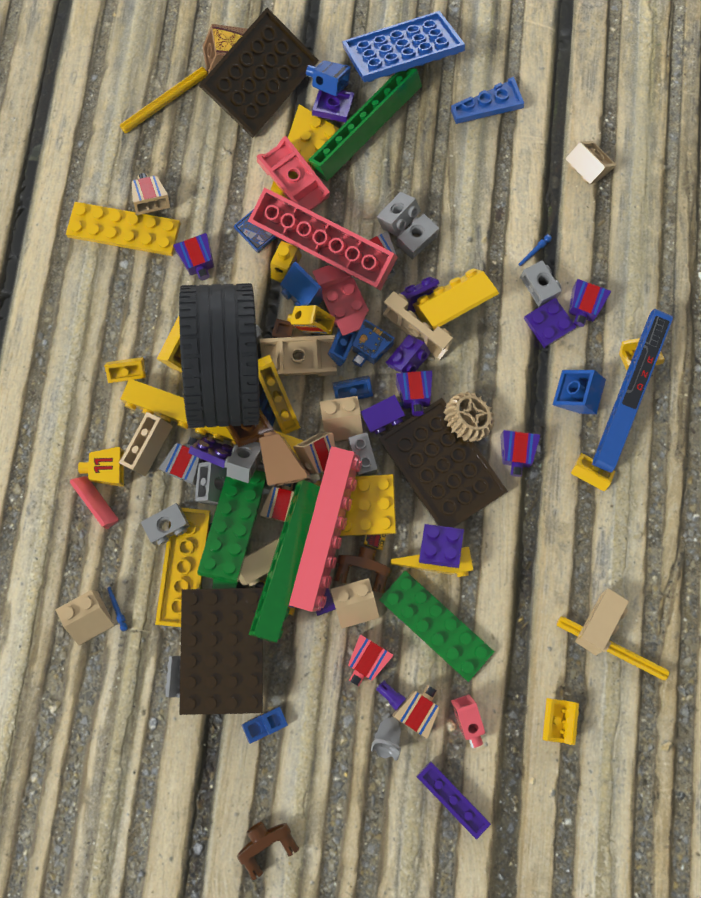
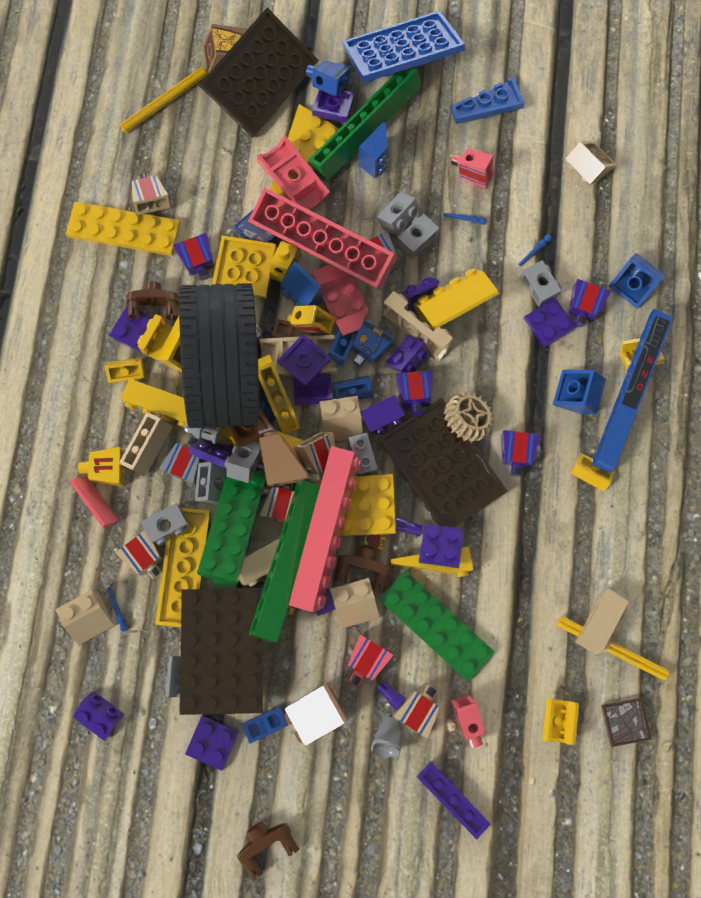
none -> dark purple bracket [73,691,124,741]
none -> dark purple plate [109,305,153,354]
none -> torso [115,530,164,580]
none -> reddish brown connector [126,281,179,320]
none -> yellow bracket [137,314,173,360]
none -> light grey piece [184,423,221,444]
none -> dark purple plate [185,715,239,771]
none -> yellow plate [212,235,276,299]
none -> dark purple plate [277,334,332,387]
none -> slope [284,683,348,746]
none -> dark purple bracket [293,374,332,405]
none -> blue slope [359,122,388,178]
none -> dark purple pin [396,516,423,537]
none -> blue piece [443,213,486,225]
none -> coral torso [451,149,494,189]
none -> tile [601,698,652,747]
none -> blue slope [609,253,666,309]

